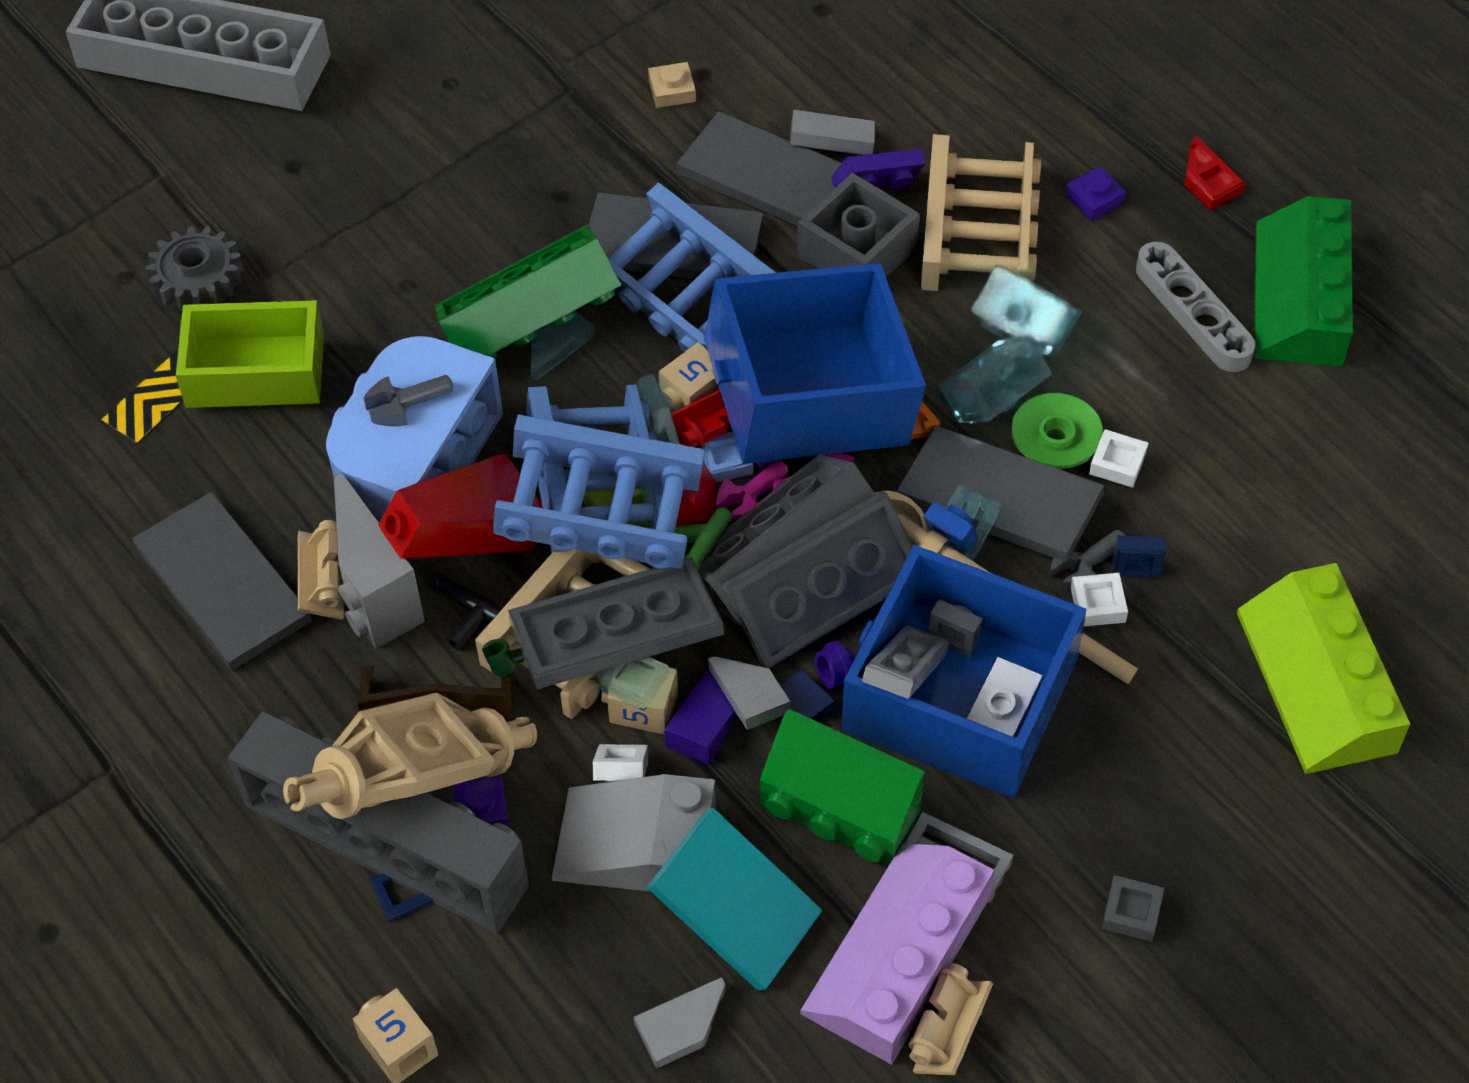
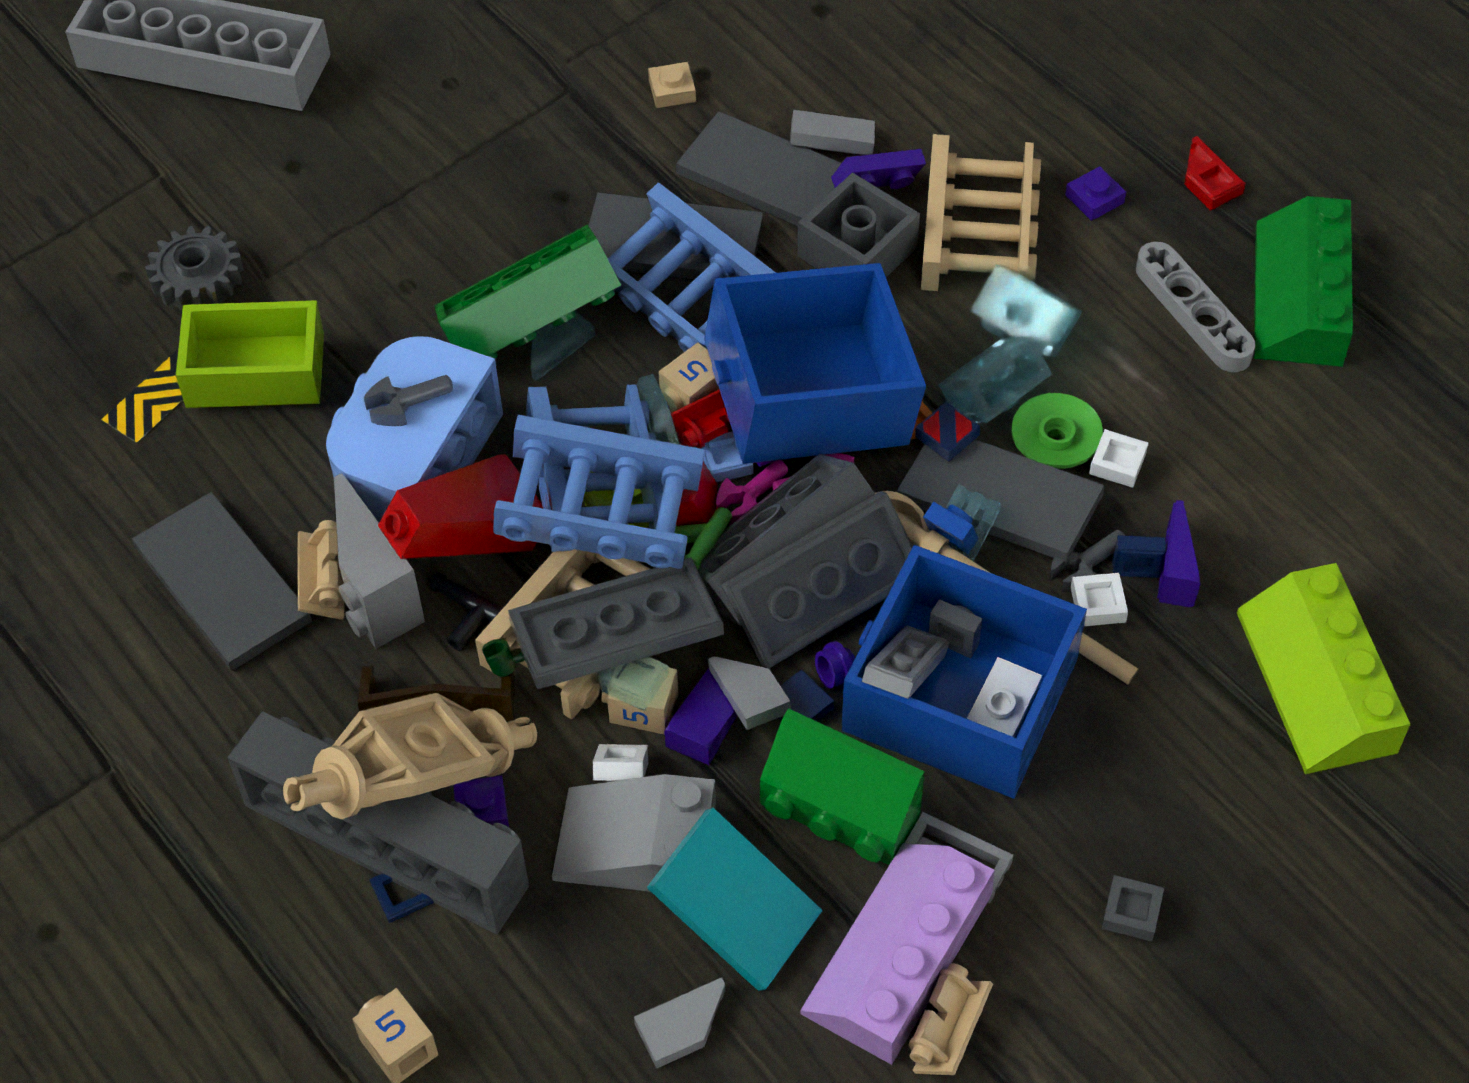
none -> dark blue tile [915,401,980,462]
none -> dark purple slope [1157,500,1200,607]

